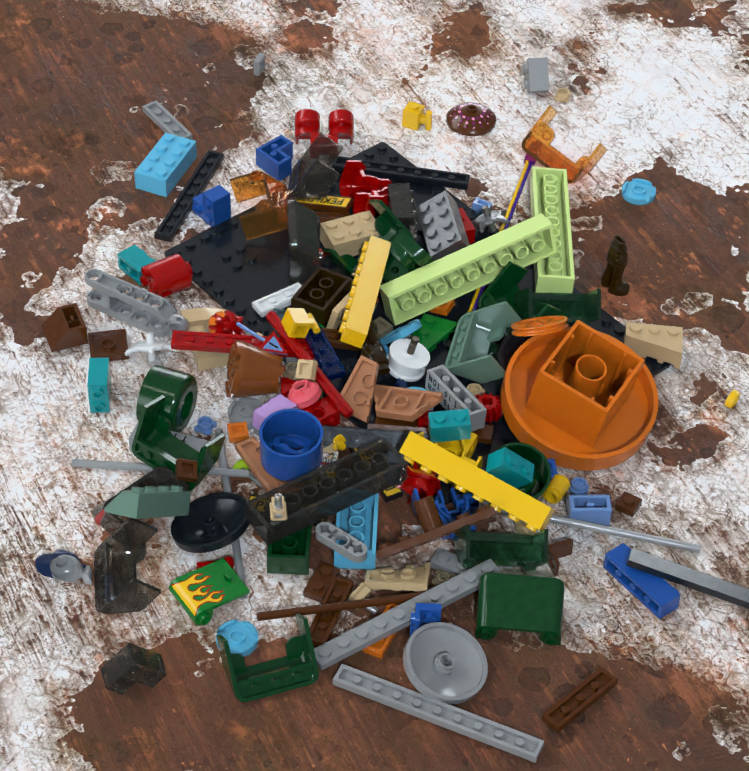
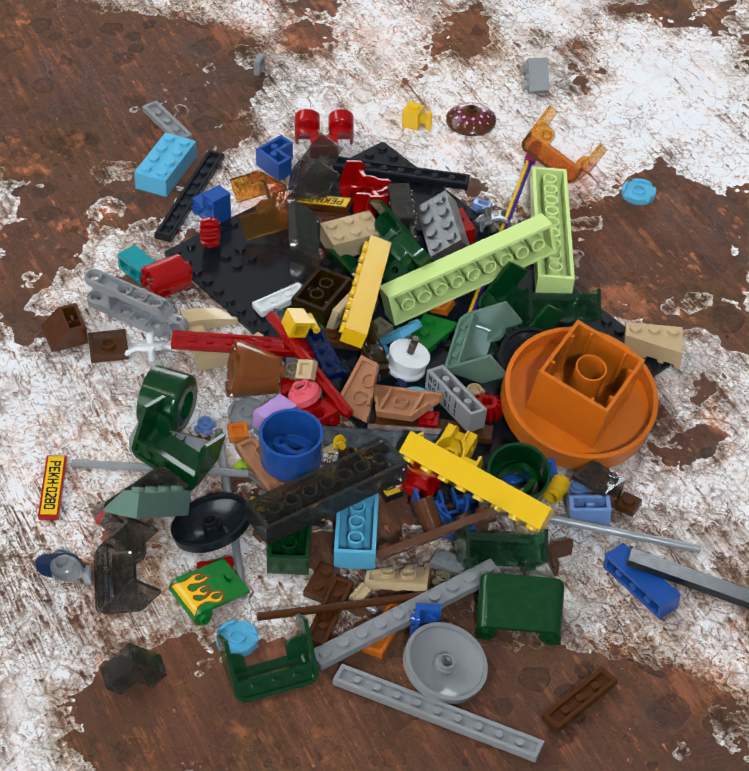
teal piece [85,358,111,413] -> none
reddish brown plate [175,458,198,483] -> none
red hair [208,310,246,335] -> none
piece [236,322,288,355] -> none
tan piece [269,493,287,521] -> none
light grey beam [315,522,367,563] -> none
teal brick [428,409,471,443] -> none
teal brick [486,447,535,489] -> none
orange wedge [510,316,569,336] -> none
tan plate [554,88,572,103] -> none
dark brown piece [601,235,630,296] -> none
yellow tile [724,389,741,409] -> none
none -> tile [38,455,67,520]
none -> red gear [199,217,221,248]
none -> clear smoke bracket [572,460,626,501]

